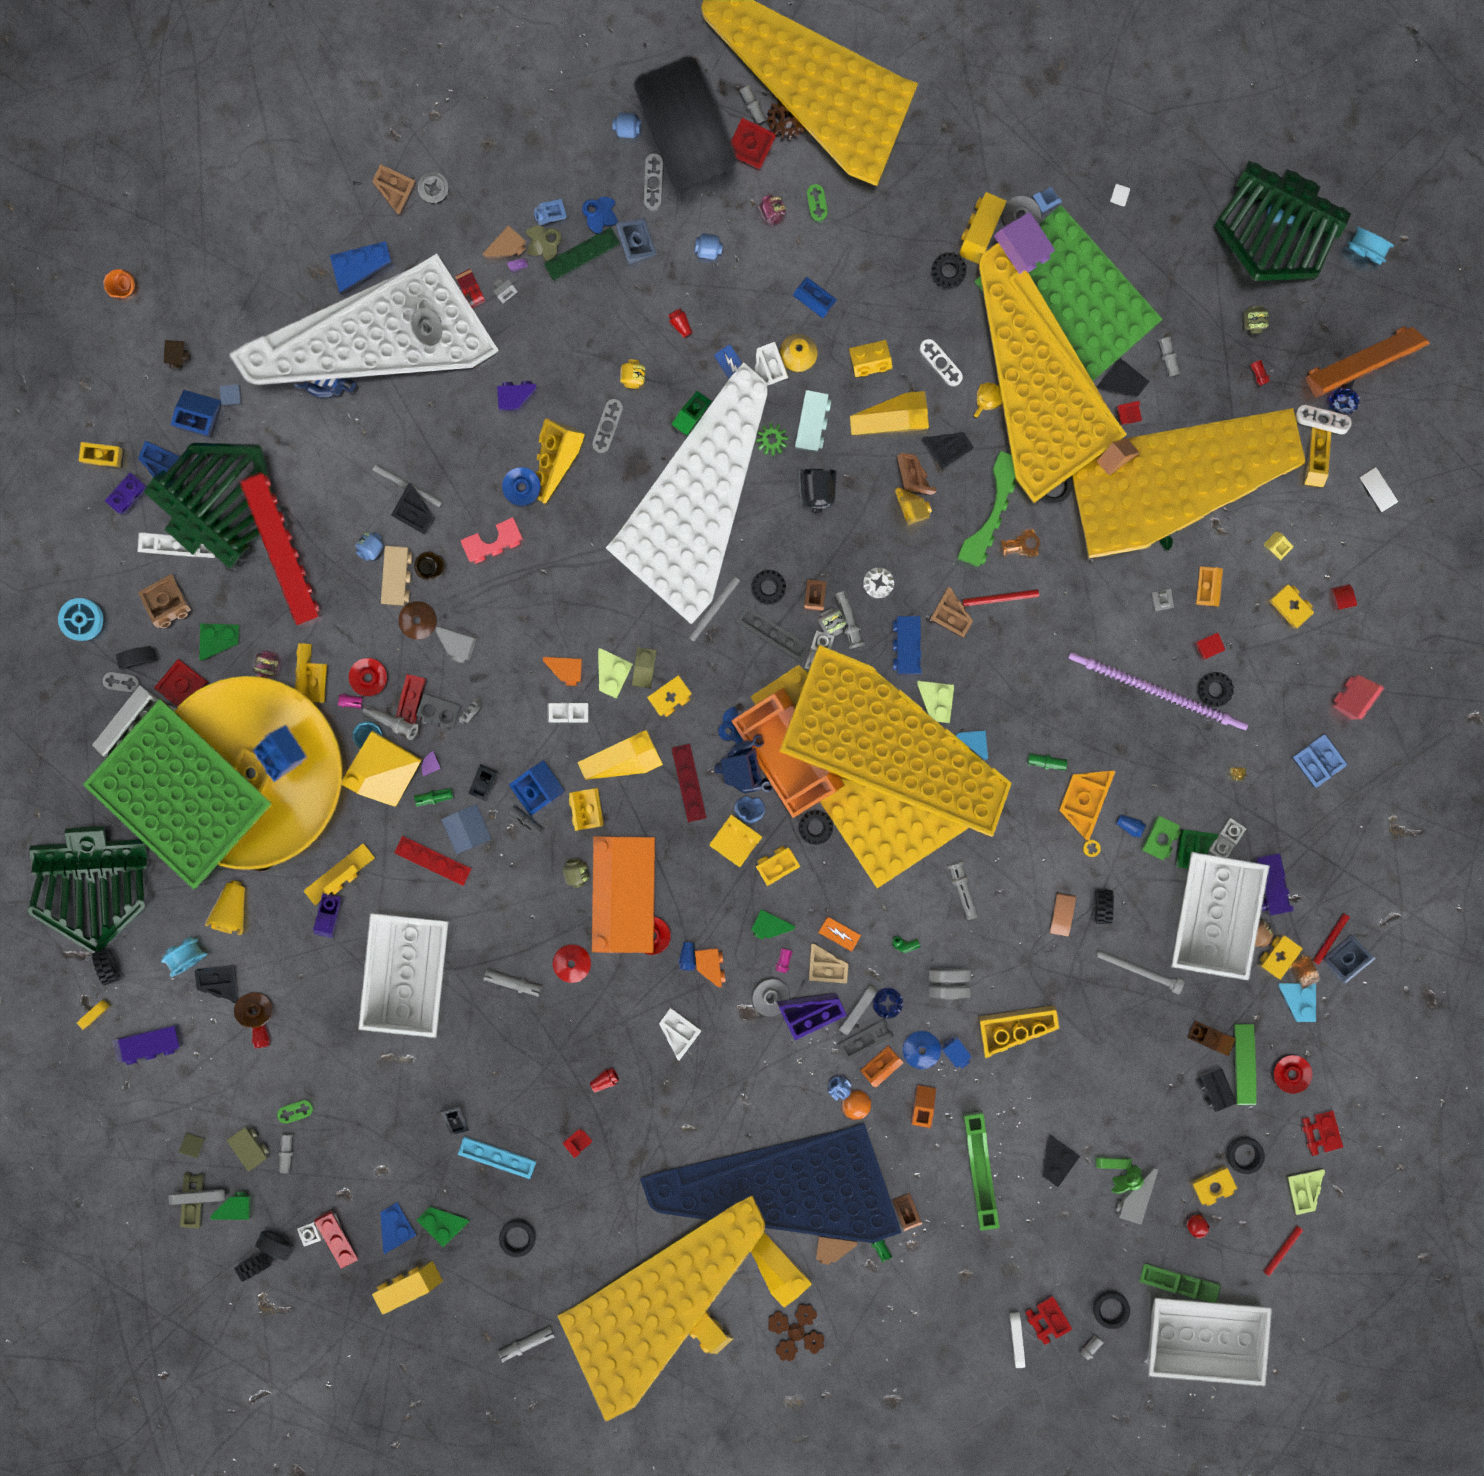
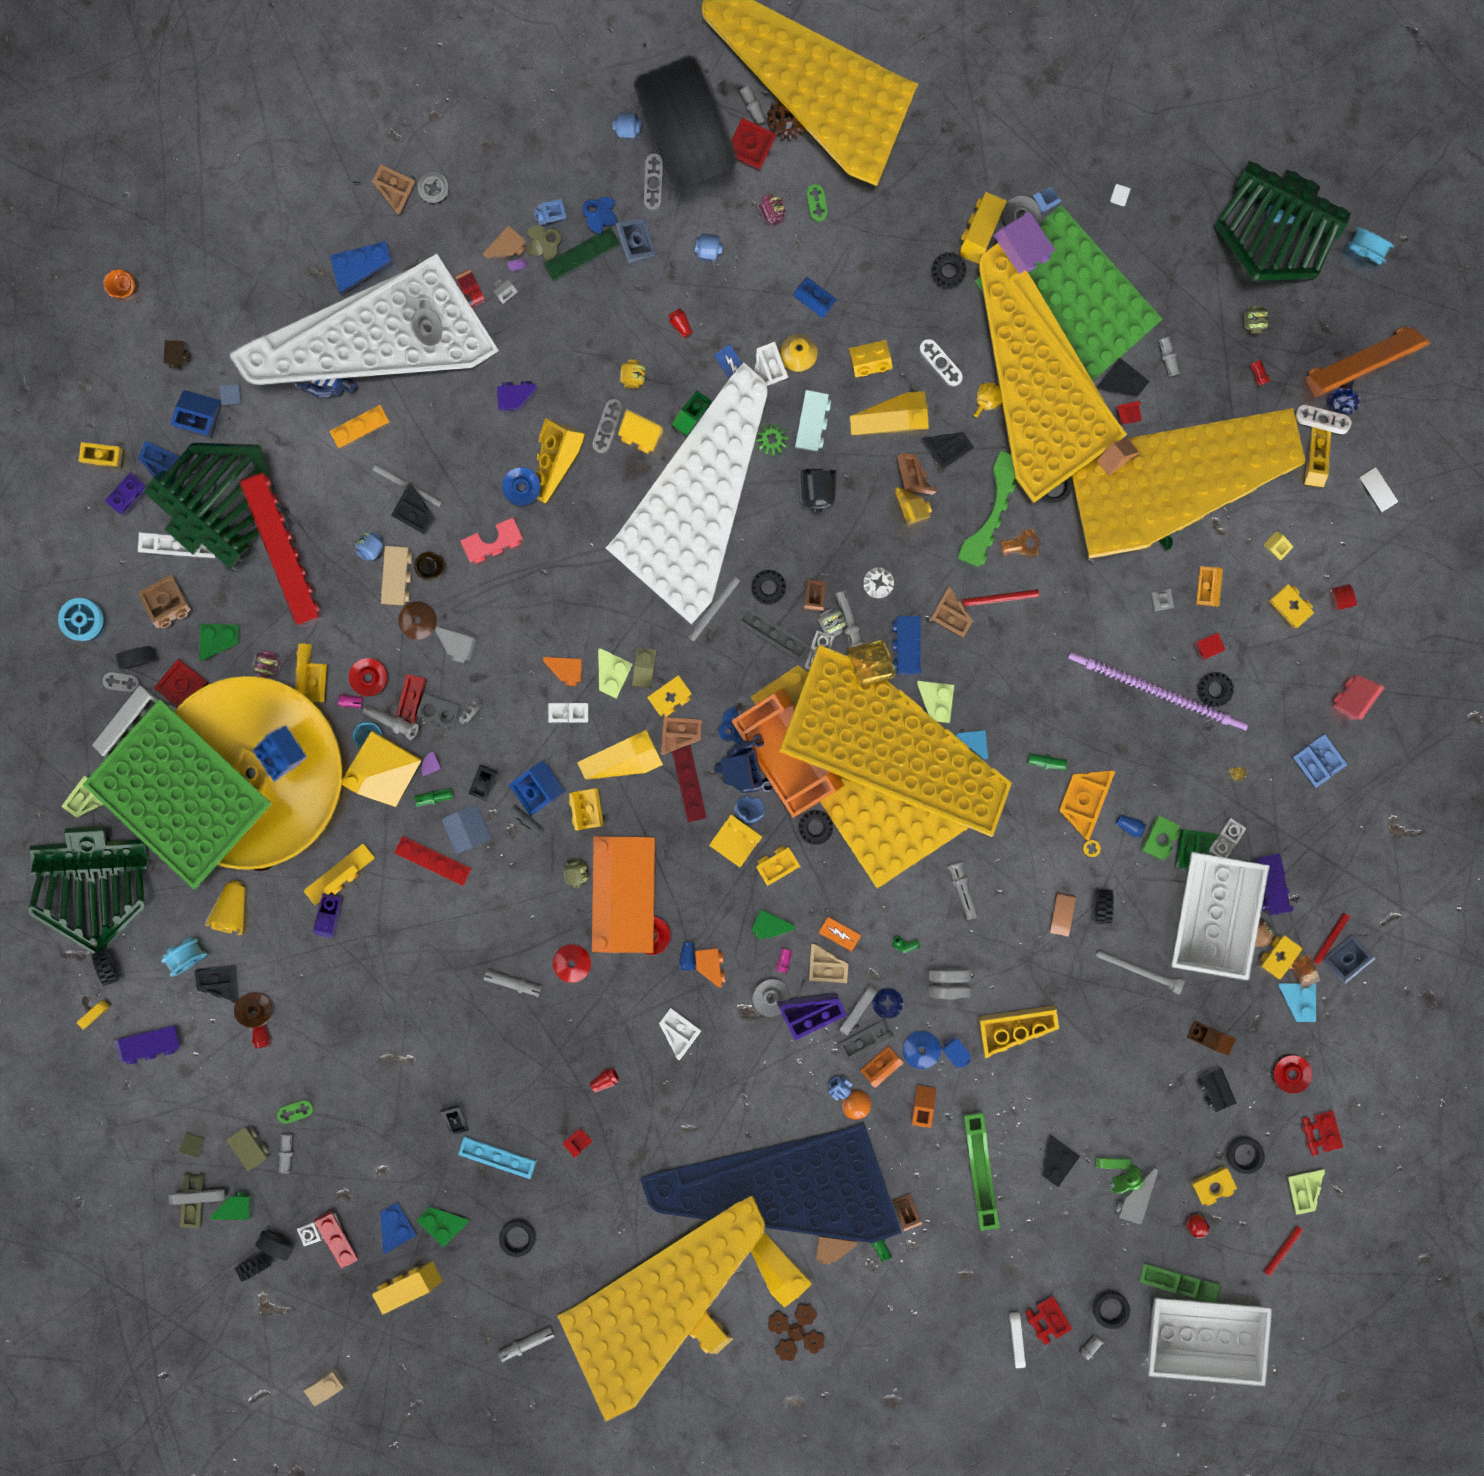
white container [359,913,448,1037] -> none
bright green slope [1234,1024,1256,1105] -> none
none -> yellowish green wing [61,776,104,818]
none -> tan slope [304,1369,346,1406]
none -> light orange plate [329,405,389,448]
none -> yellow slope [618,410,663,454]
none -> nougat wing [661,717,702,755]
none -> clear yellow slope [847,640,896,686]

